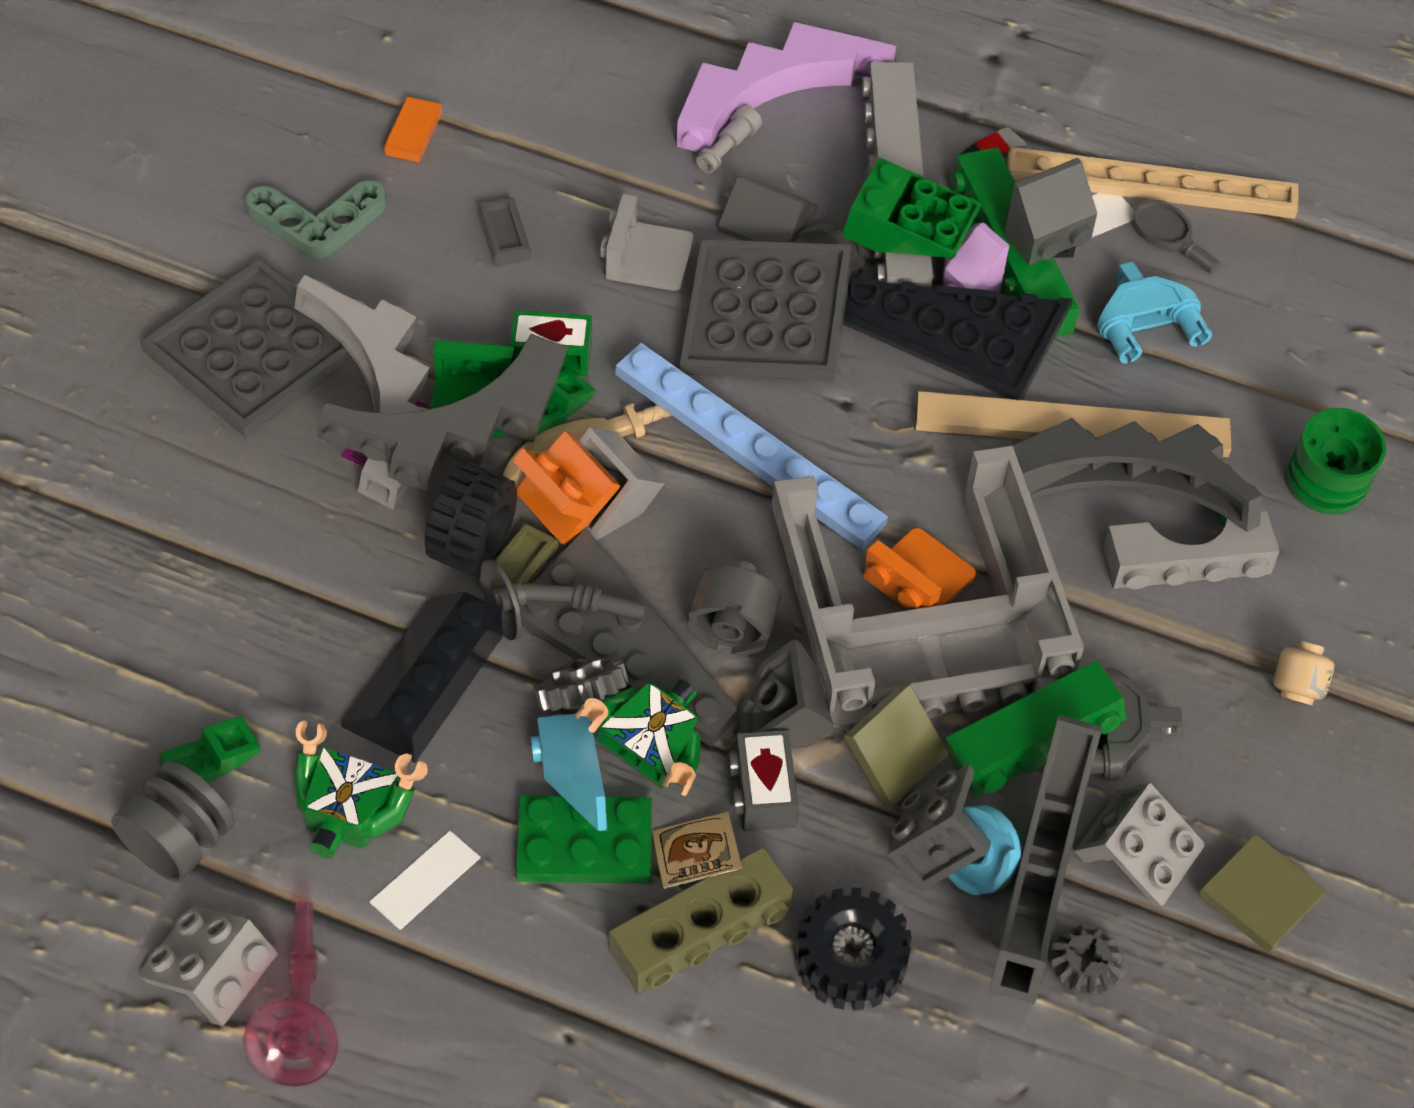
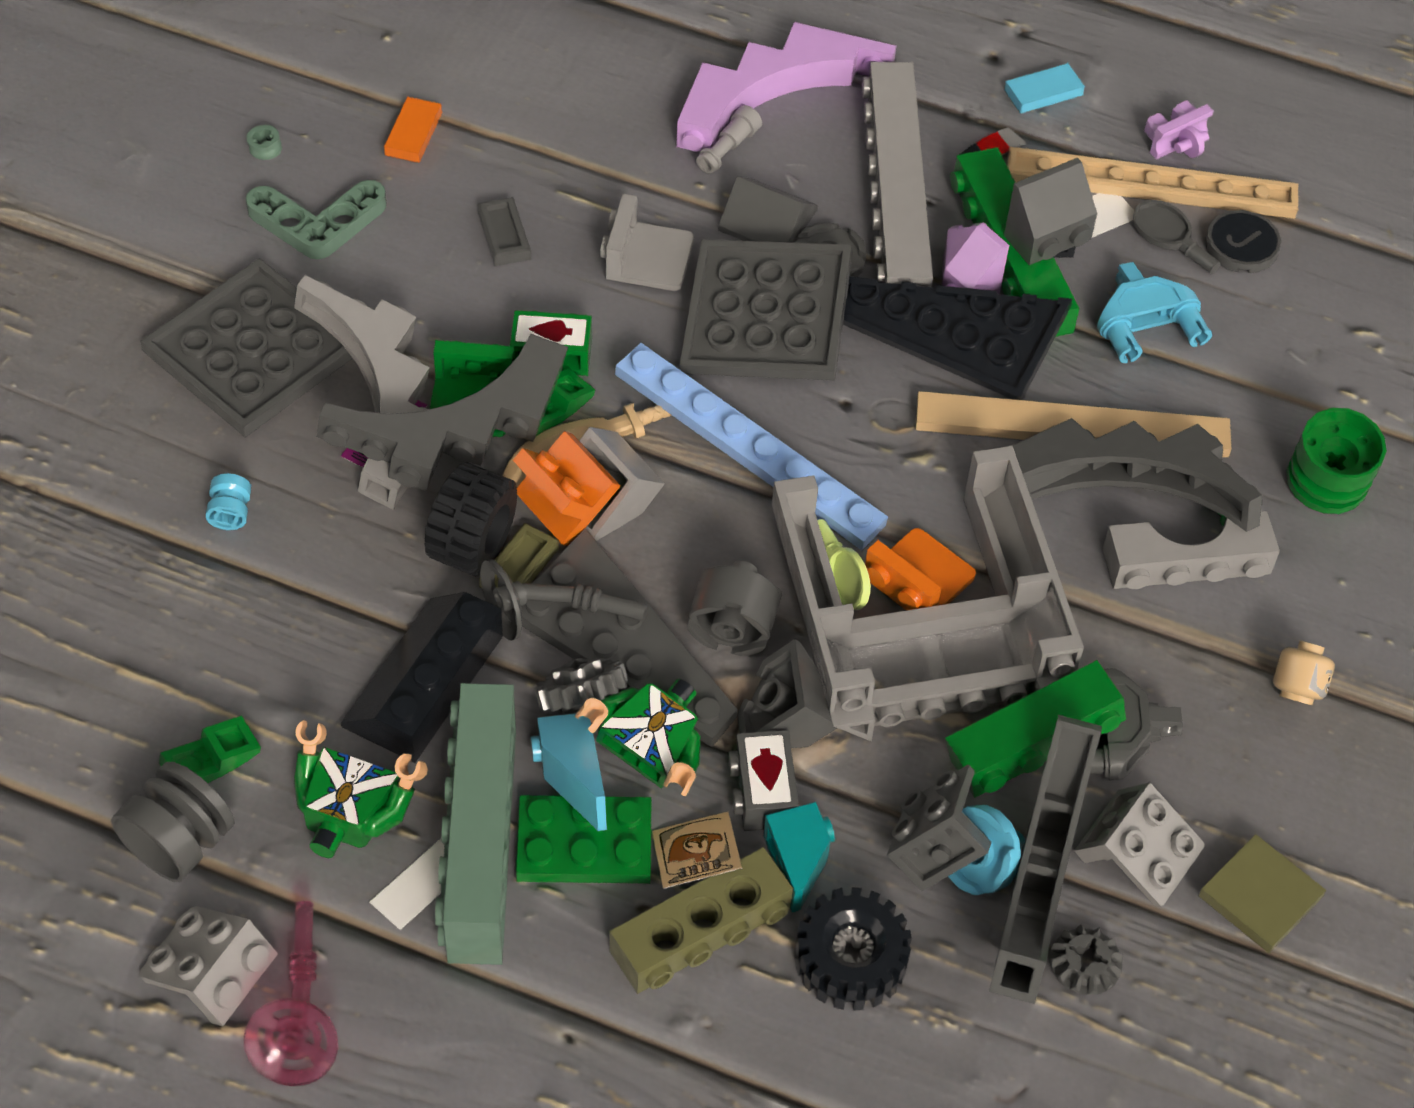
green slope [842,157,982,258] -> none
olive tile [844,684,949,807] -> none
none -> medium azure wheel [206,473,251,530]
none -> sand green bush [246,125,282,160]
none -> sand green brick [435,683,516,965]
none -> teal slope [763,802,835,912]
none -> yellowish green piece [817,519,871,610]
none -> medium azure tile [1004,63,1085,114]
none -> lavender hips [1144,100,1213,160]
none -> black tile [1206,210,1281,273]

